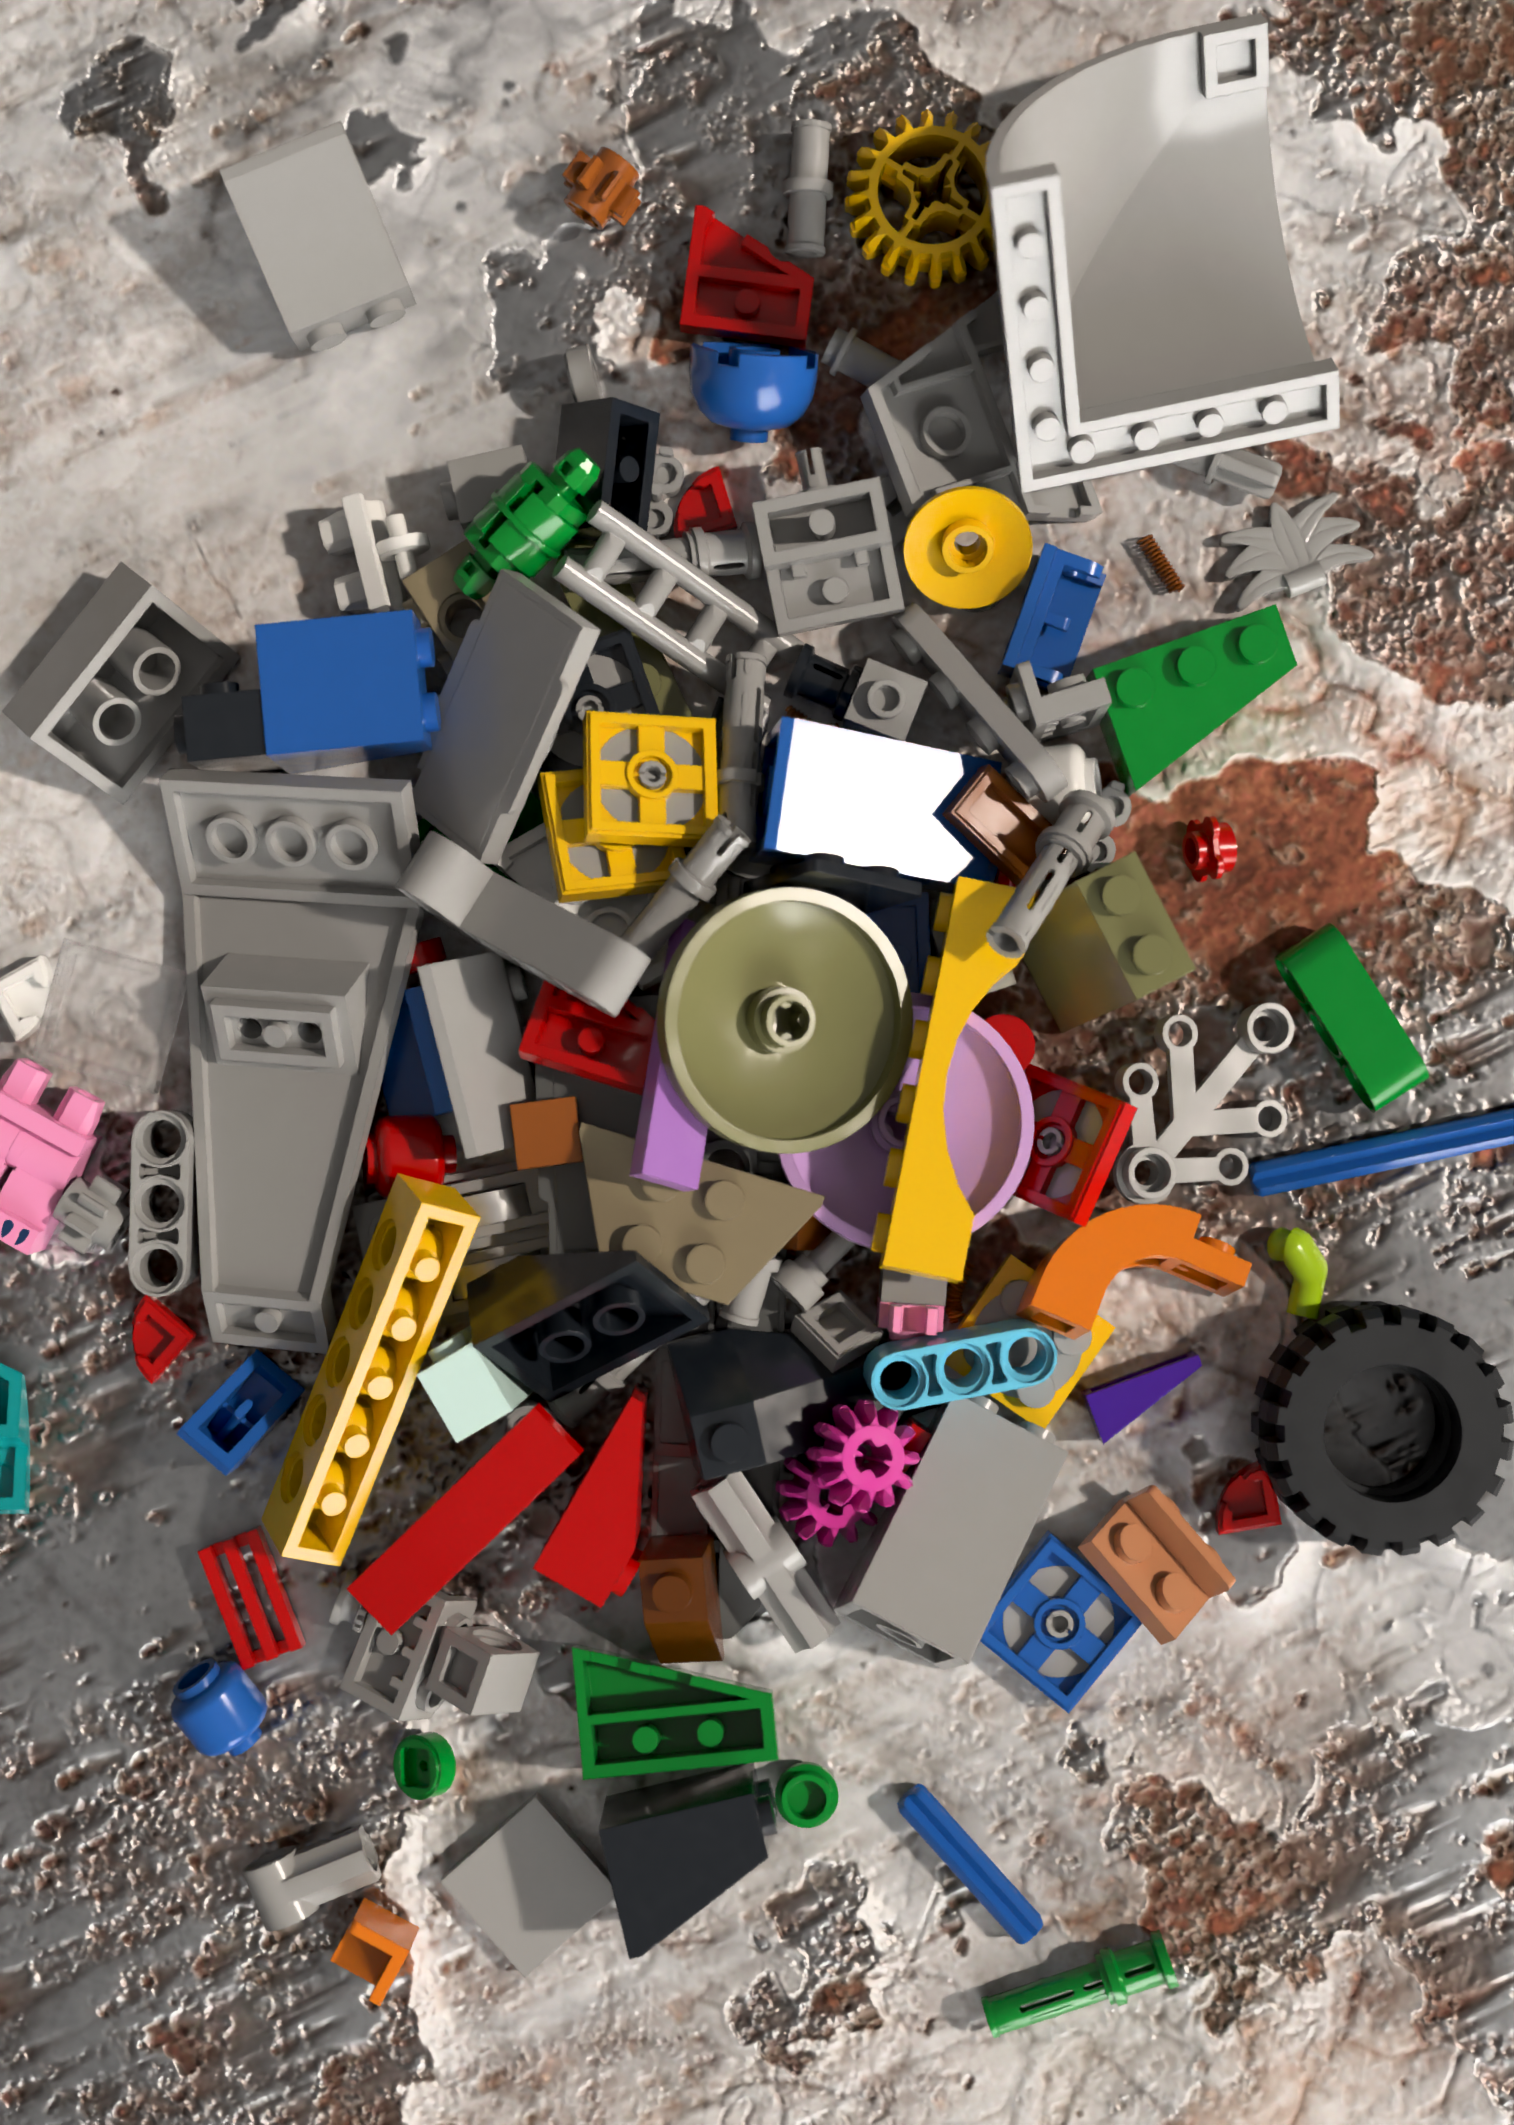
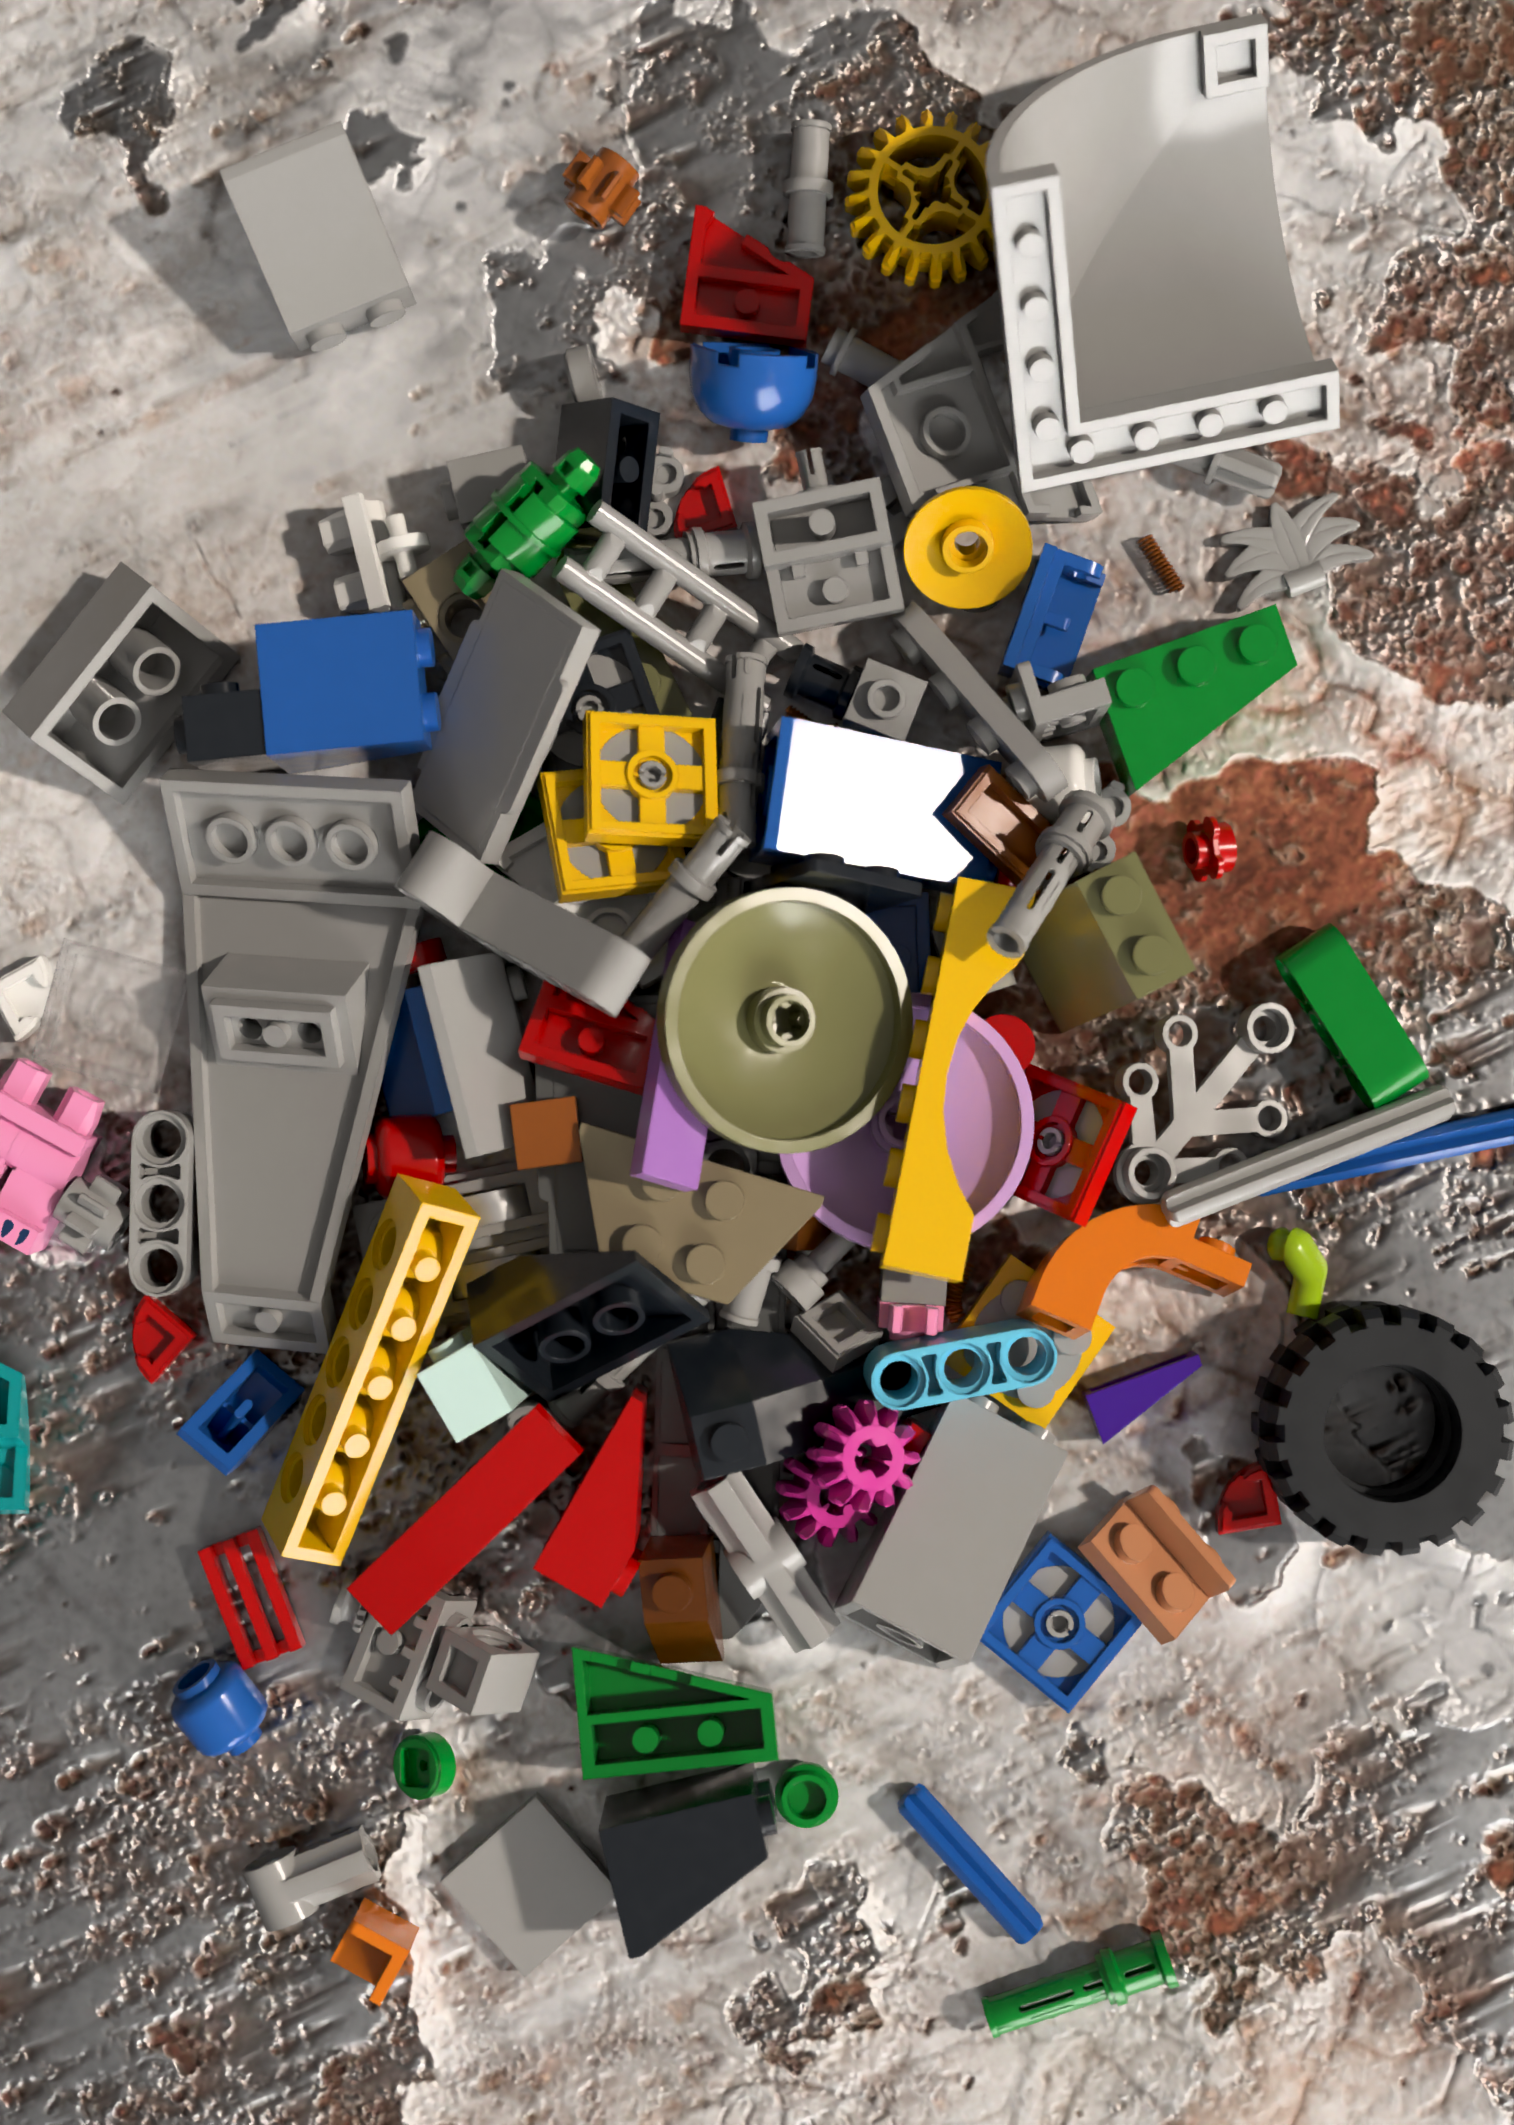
none -> light grey axle [1160,1084,1456,1227]

